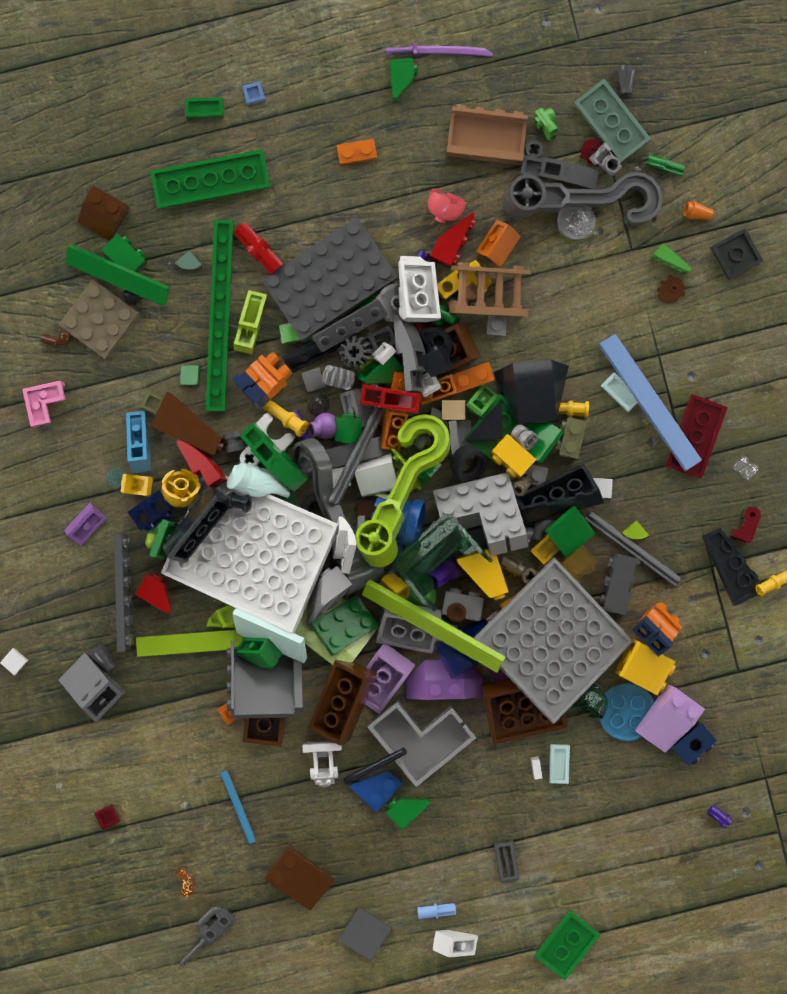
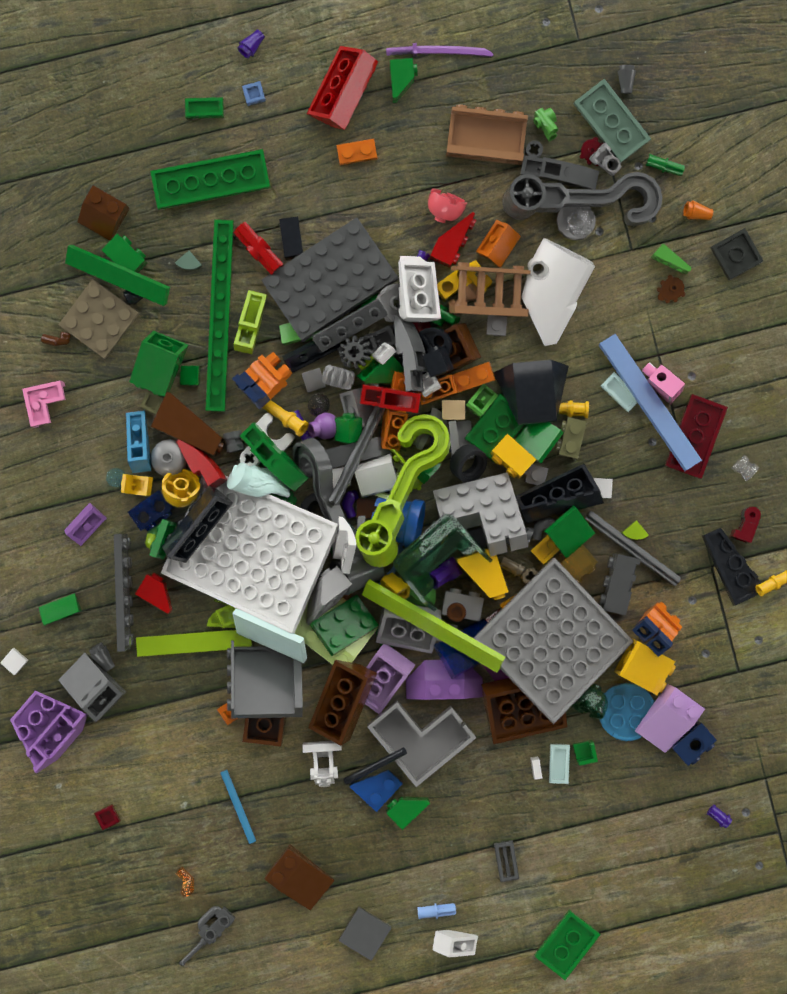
black bush [227,491,252,513] -> none
green slope [234,637,282,668] -> none
black tile [467,404,503,440] -> none
light grey wheel [511,424,538,450] -> none
dark tan pin [512,477,531,496] -> none
none -> medium lavender wedge [10,691,88,773]
none -> green slope [39,593,82,625]
none -> green slope [129,330,188,397]
none -> light grey cylinder [150,439,188,476]
none -> dark purple cone [237,30,265,58]
none -> black tile [279,216,303,258]
none -> red slope [307,46,379,130]
none -> dark purple arm [342,490,359,519]
none -> white panel [521,238,595,346]
none -> green panel [573,740,598,766]
none -> bright pink torso [642,362,685,405]

